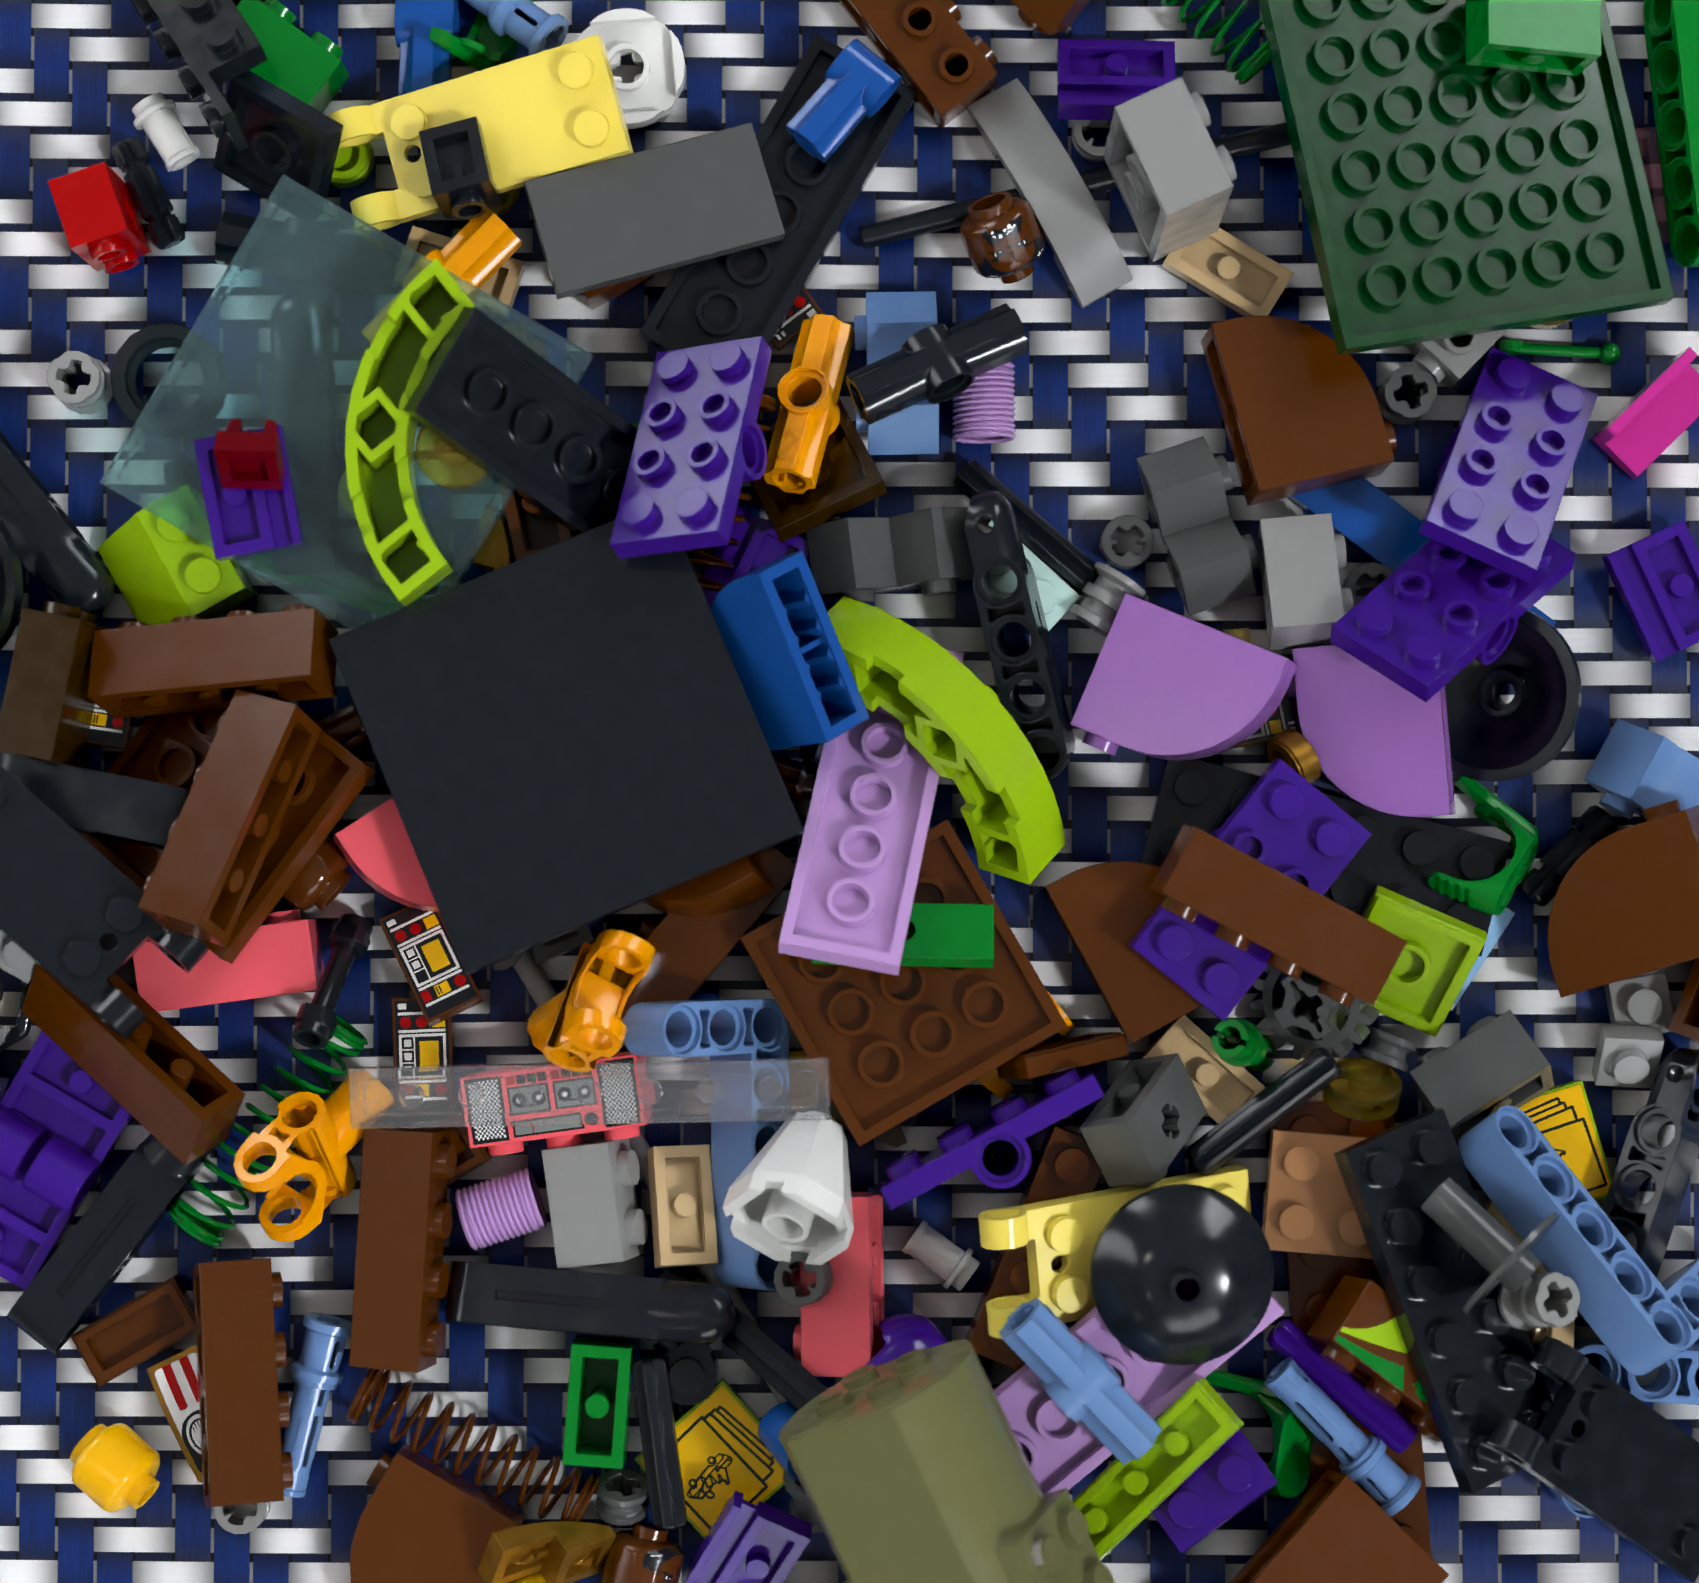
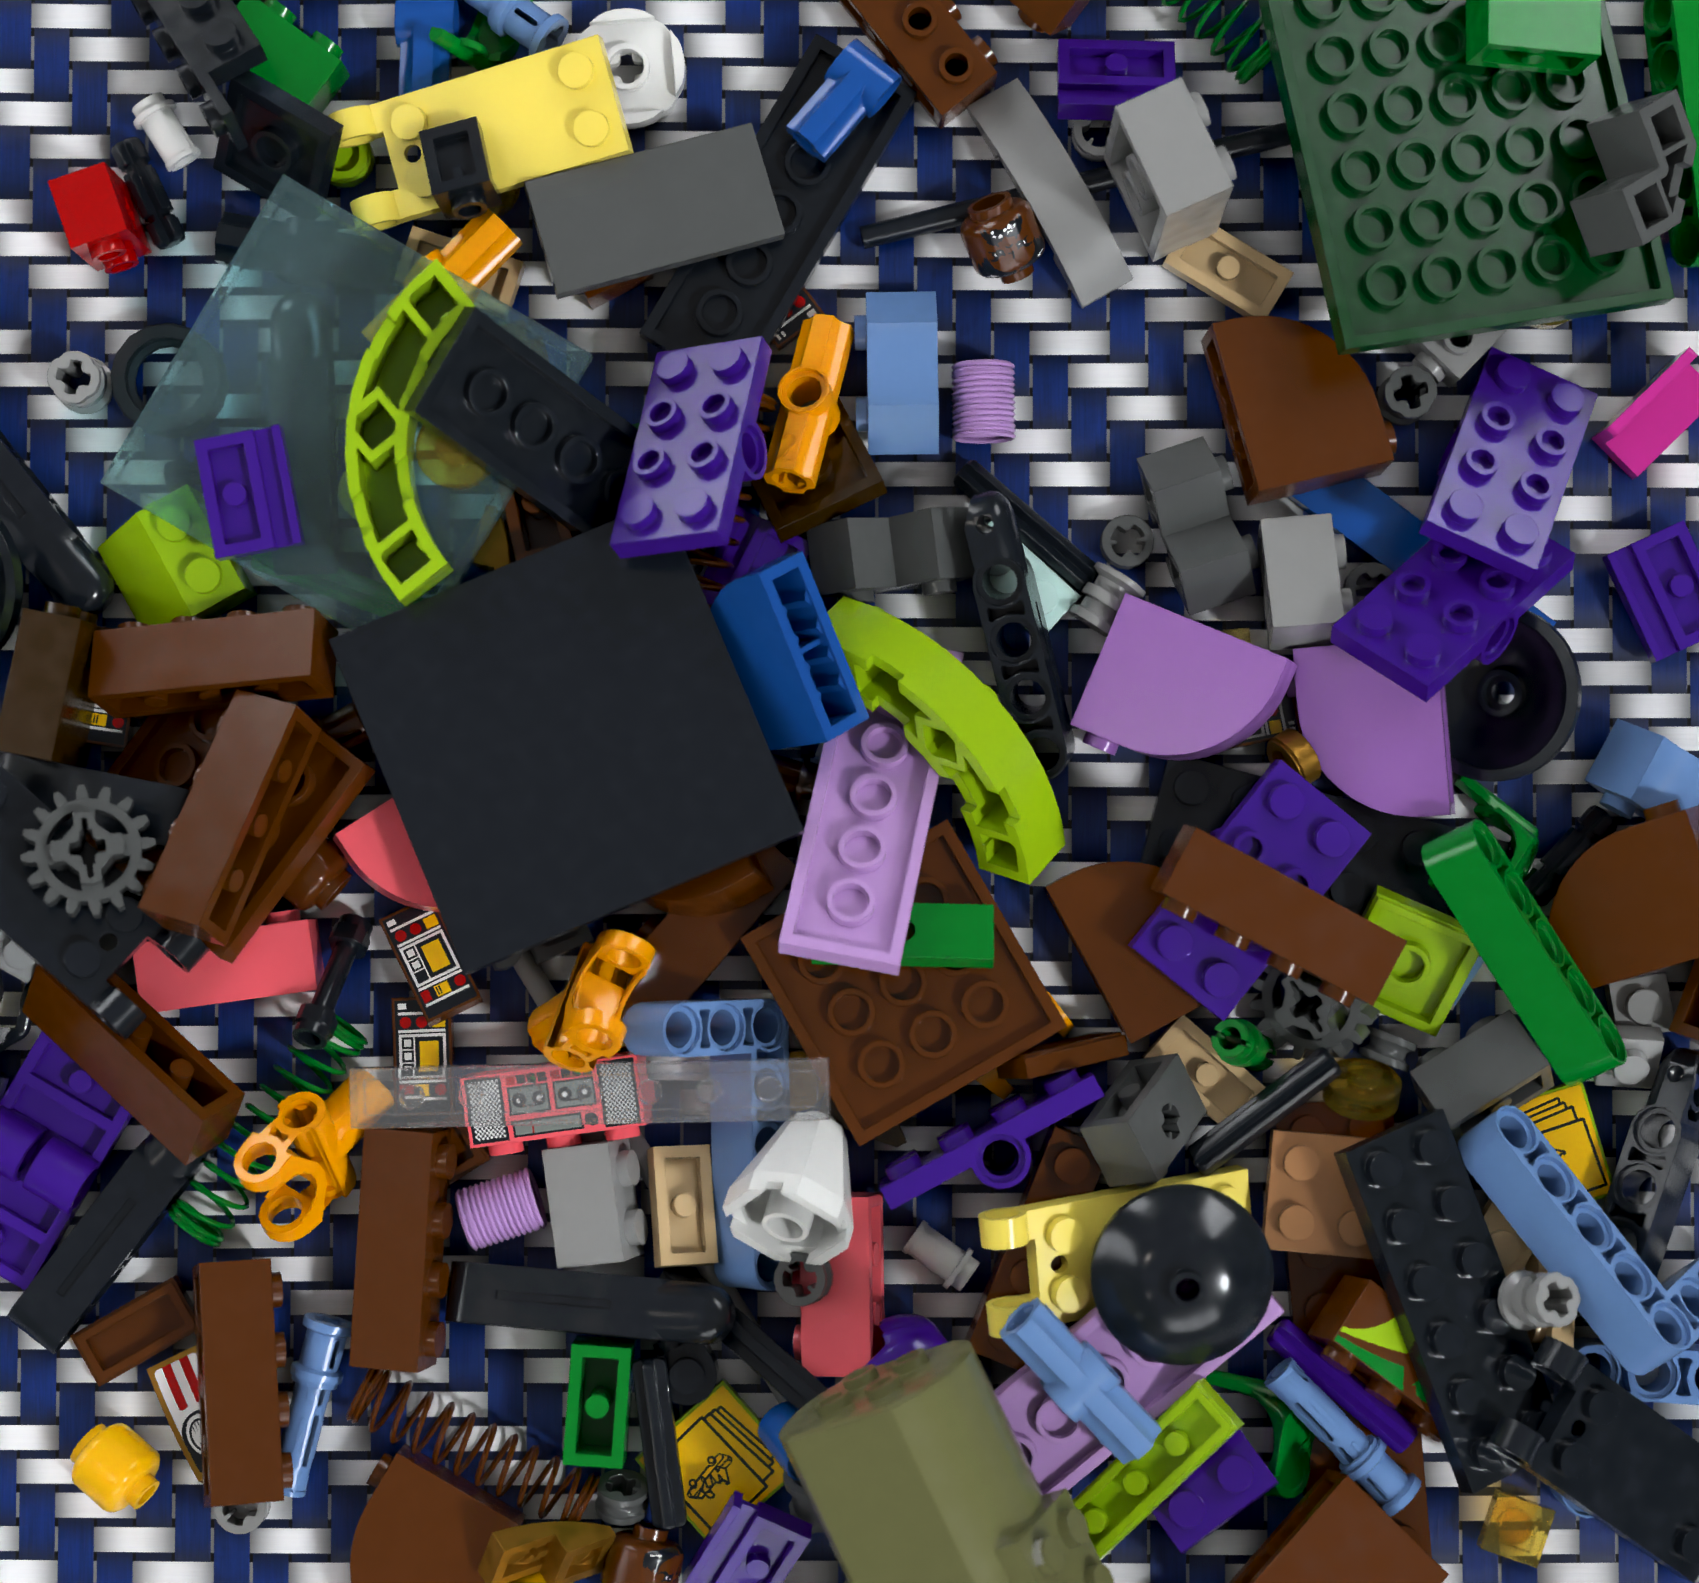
dark red tile [214,419,286,490] -> none
black piece [846,303,1029,425] -> none
dark grey piece [1421,1177,1560,1314] -> none
green hinge [1499,339,1621,365] -> none
none -> dark grey gear [20,785,157,919]
none -> green beam [1421,819,1627,1087]
none -> clear yellow plate [1477,1488,1556,1568]
none -> dark grey brick [1569,89,1697,257]

